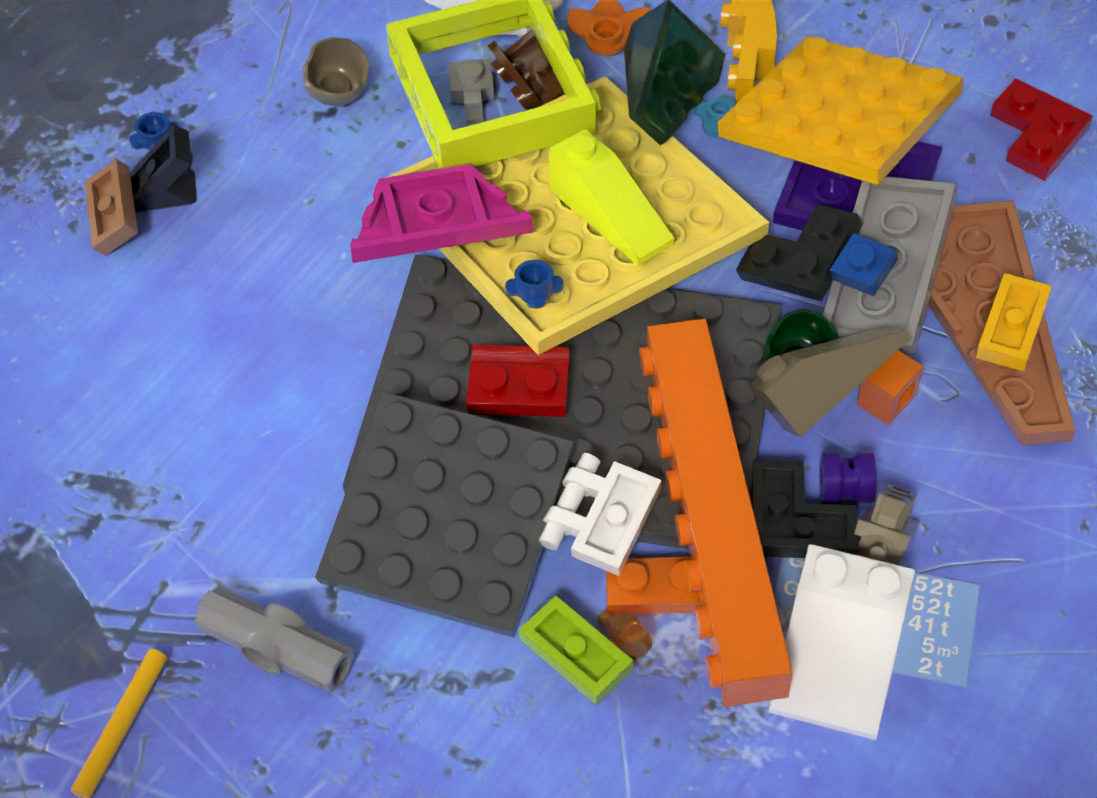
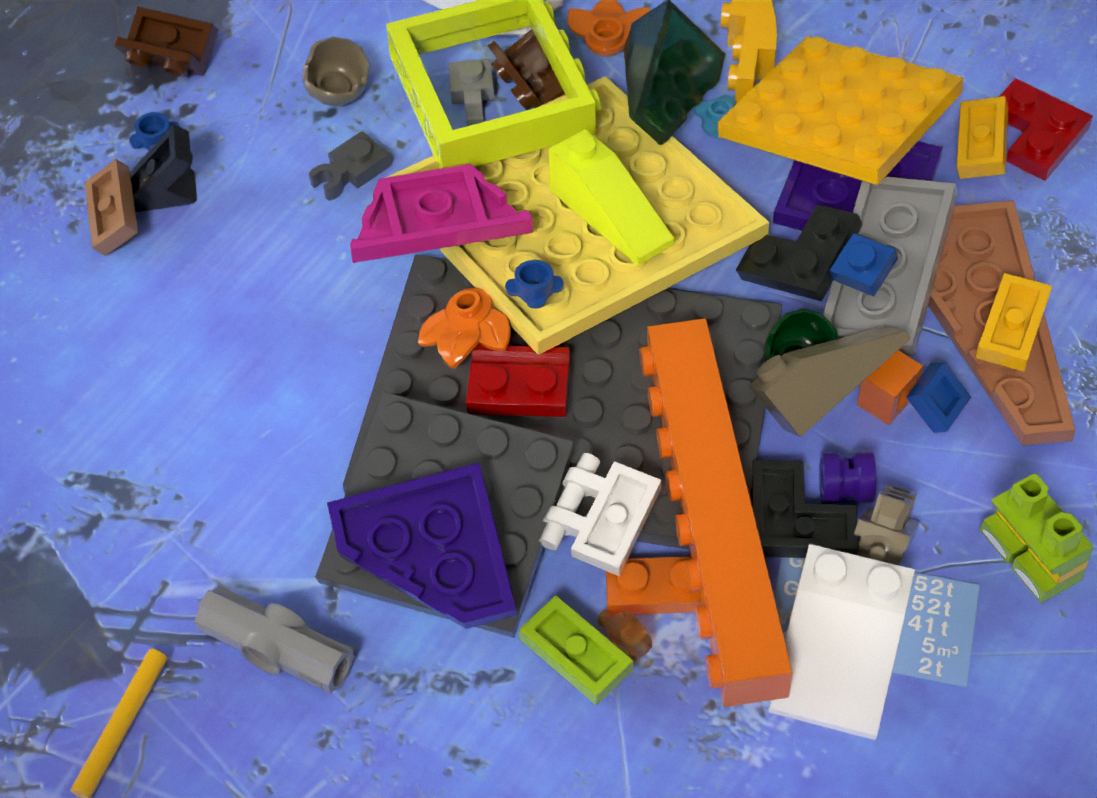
none -> reddish brown bracket [113,7,219,78]
none -> dark grey plate [309,131,392,201]
none -> dark purple plate [327,463,518,629]
none -> orange plate [418,288,510,369]
none -> blue plate [906,362,971,433]
none -> yellow plate [957,96,1008,179]
none -> lime hips [979,474,1094,603]

